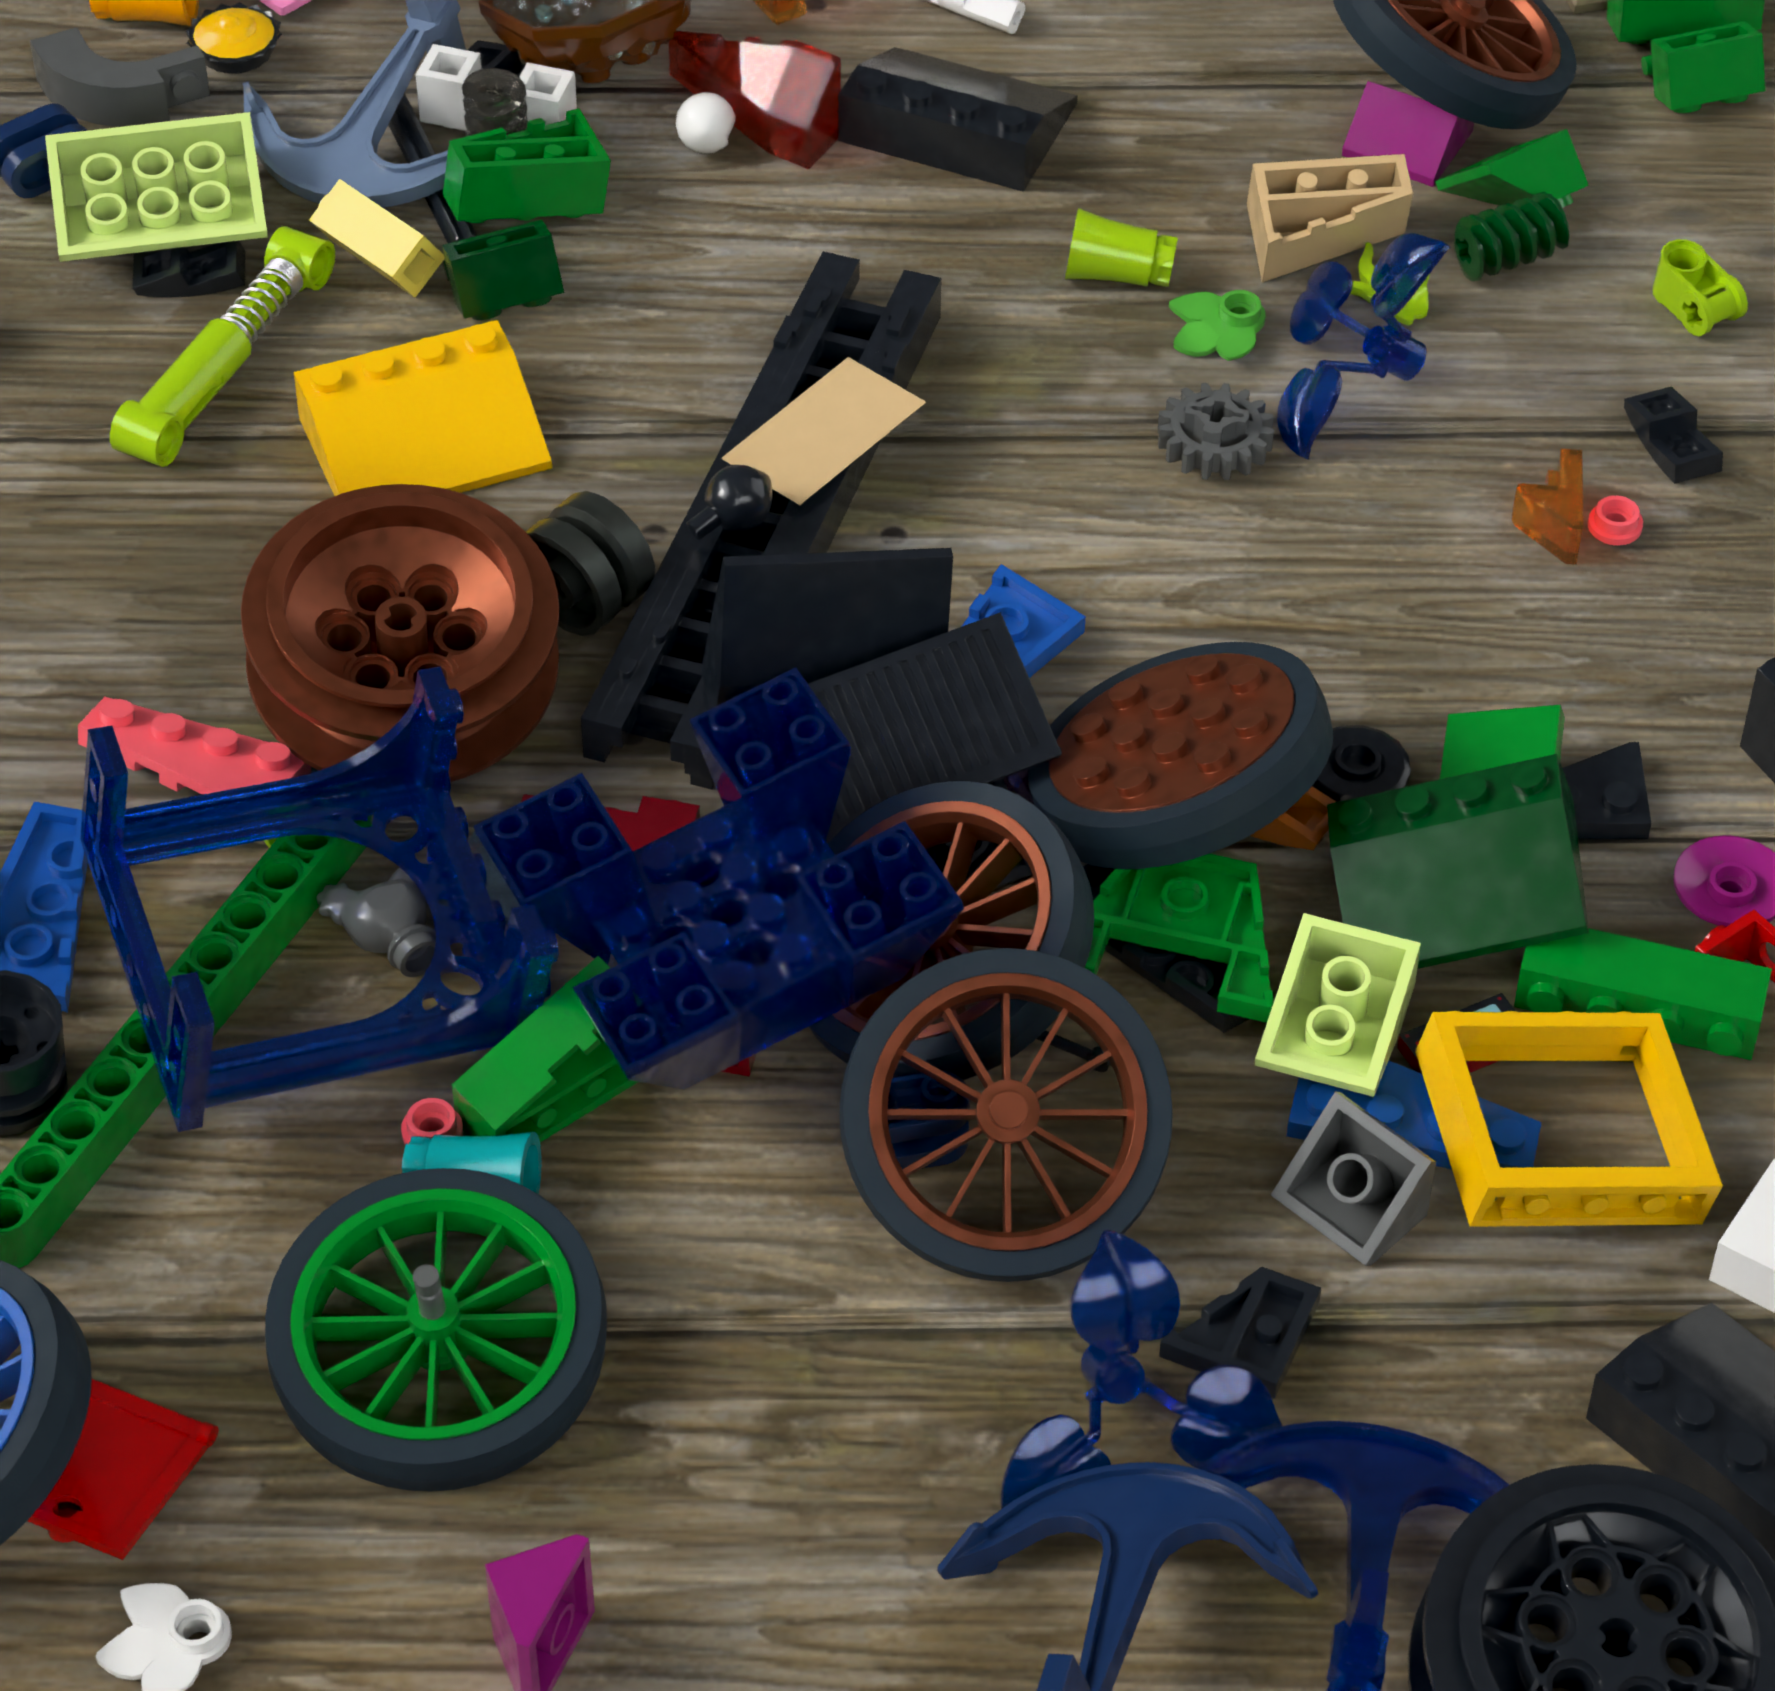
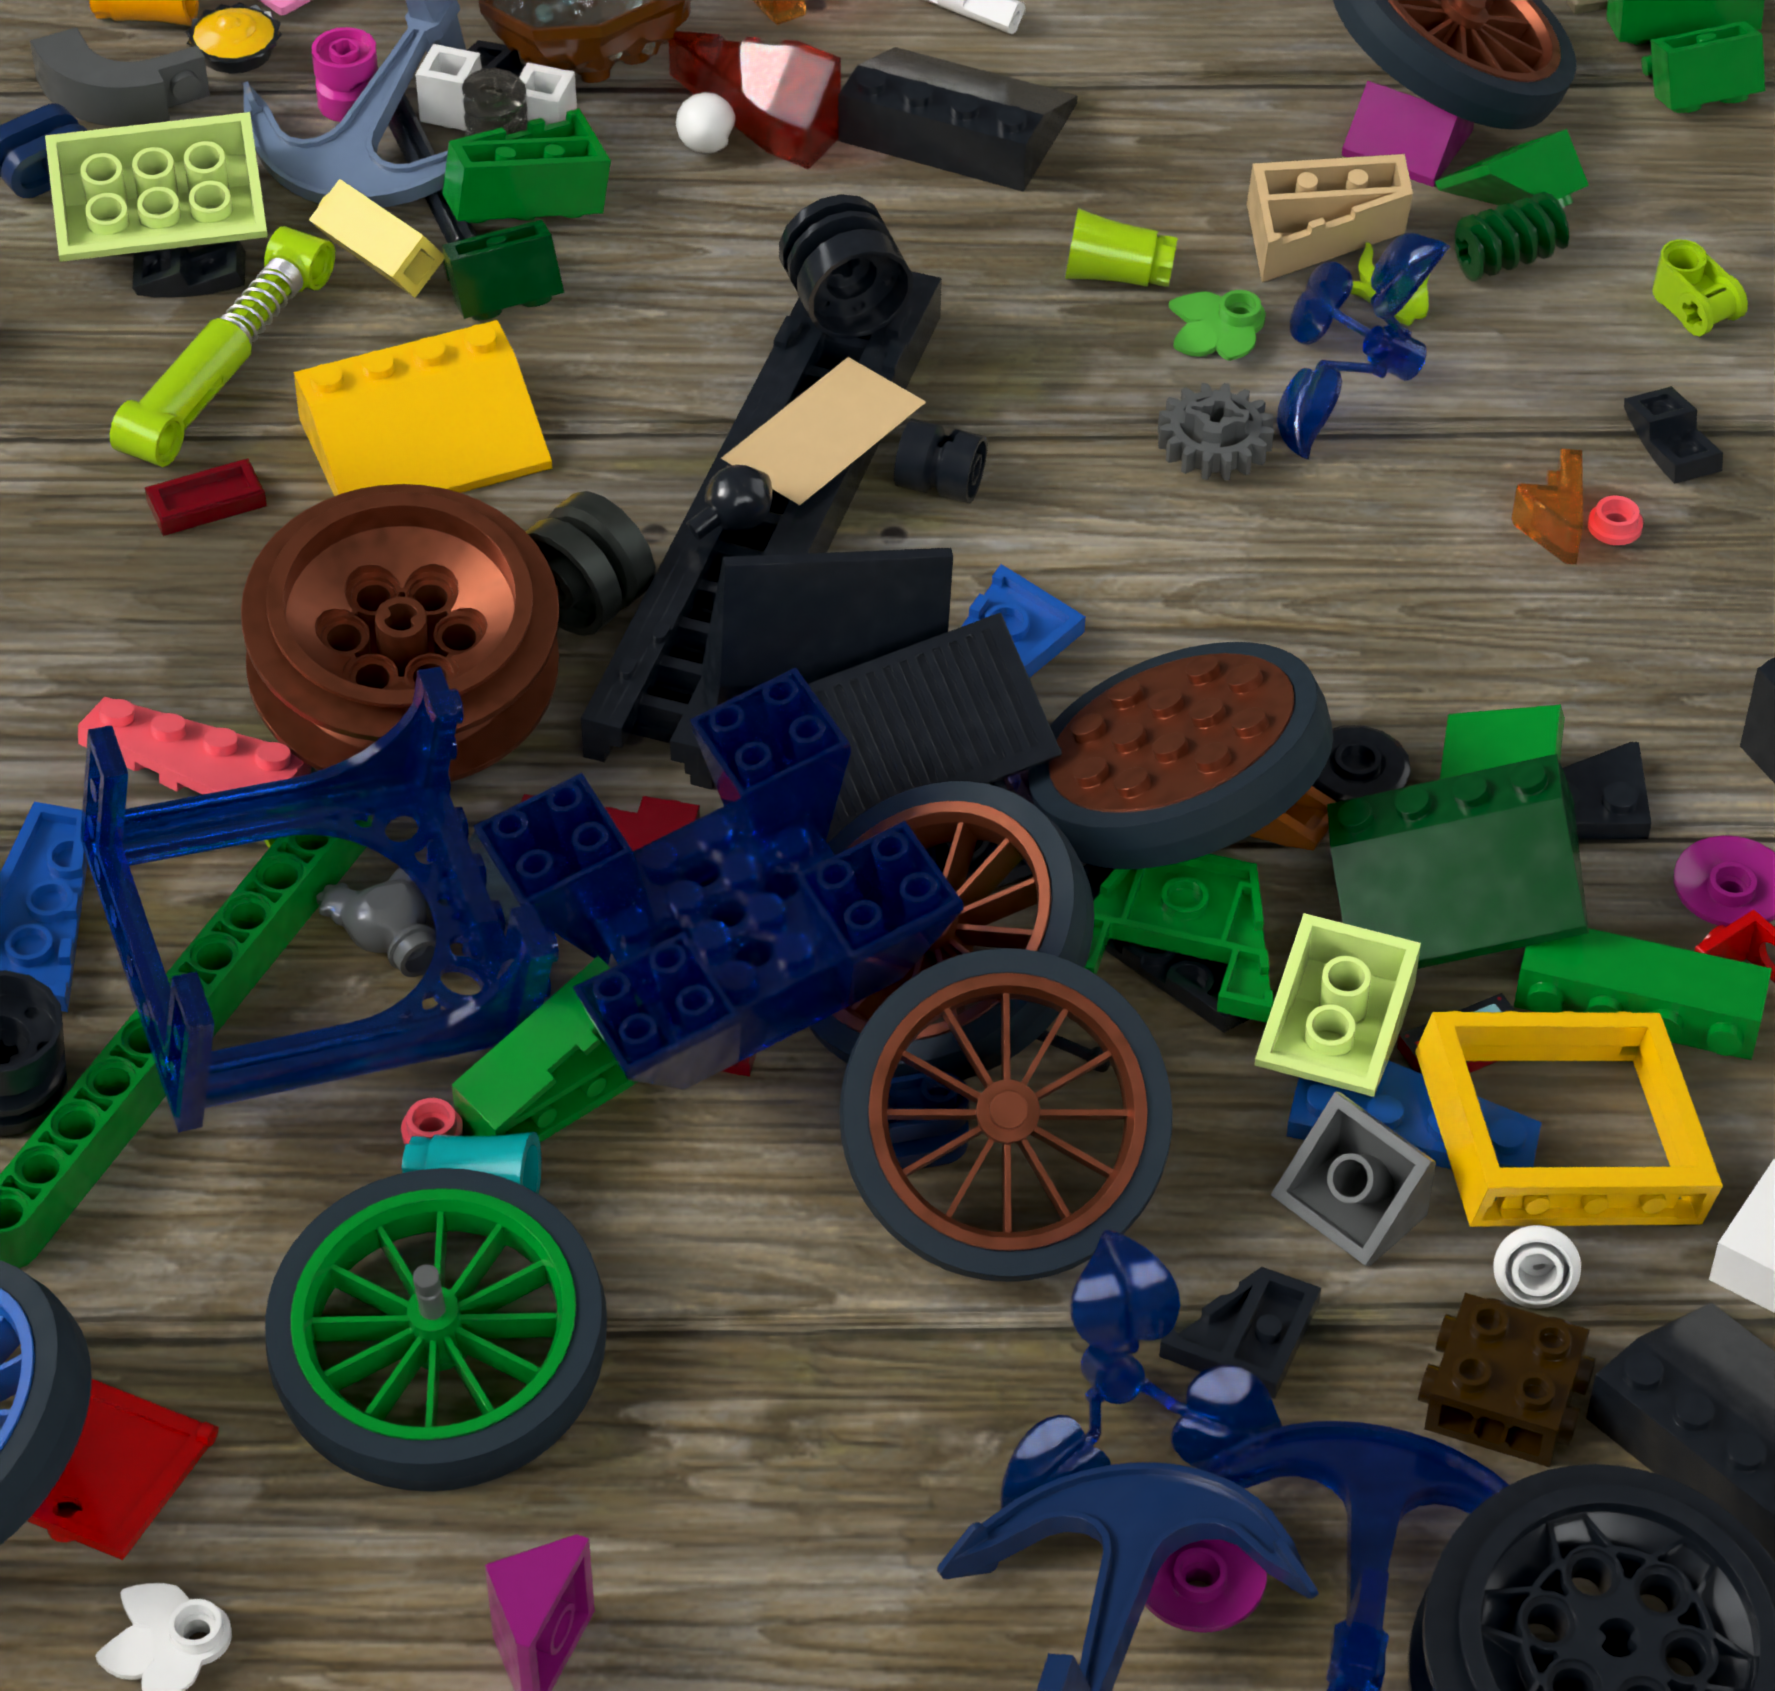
none -> dark red tile [145,458,267,536]
none -> dark pink wheel [312,27,378,122]
none -> black wheel [779,194,913,339]
none -> black wheel [894,419,988,504]
none -> magenta dish [1145,1540,1267,1633]
none -> dark brown brick [1418,1293,1596,1468]
none -> white cone [1493,1225,1581,1309]

